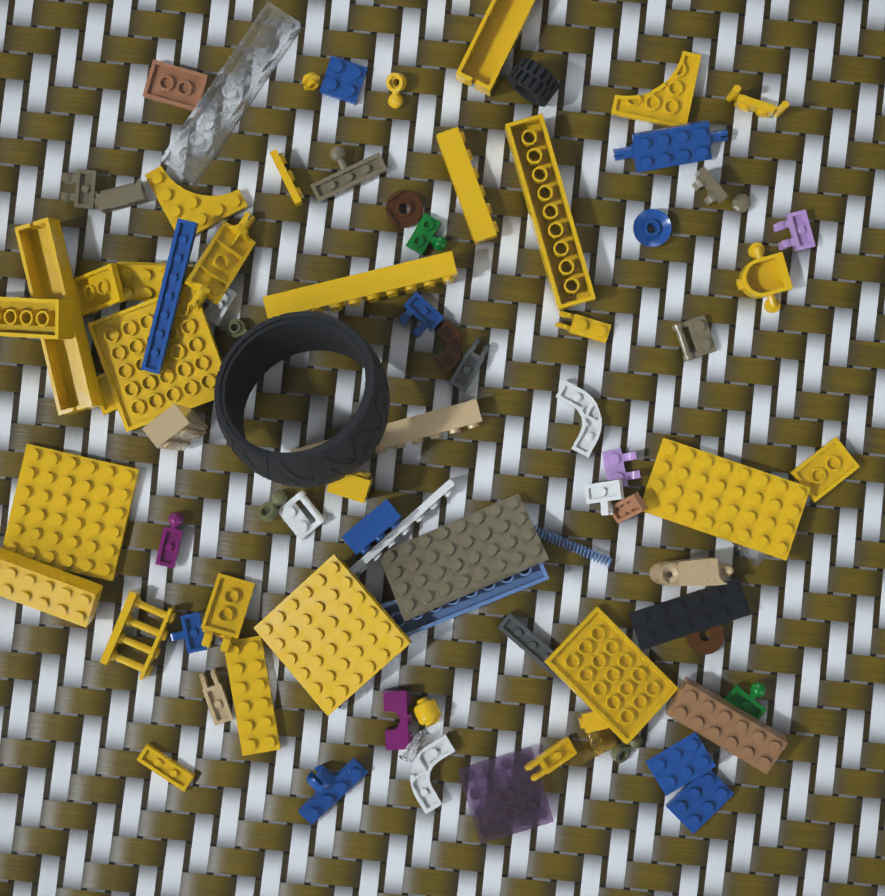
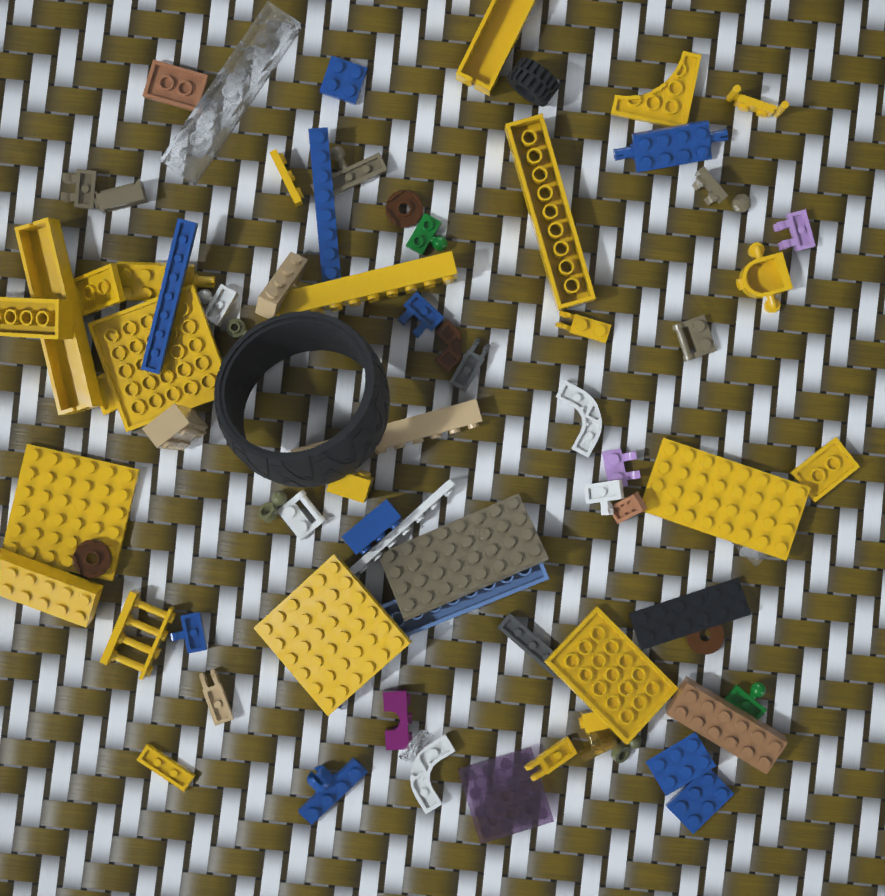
yellow plate [145,166,248,235] -> none
magenta plate [155,512,184,568] -> none
yellow plate [184,212,256,311] -> none
yellow tile [201,573,255,653] -> none
yellow plate [225,635,281,756] -> none
yellow plate [302,72,322,90] -> none
yellow plate [386,73,406,109] -> none
yellow head [413,697,442,727] -> none
yellow brick [436,127,499,245] -> none
medium blue piece [534,525,613,567] -> none
blue dish [633,209,672,247] -> none
tan piece [650,557,734,587] -> none
none -> reddish brown tile [73,539,113,578]
none -> tan arch [255,252,308,319]
none -> blue plate [308,127,341,282]

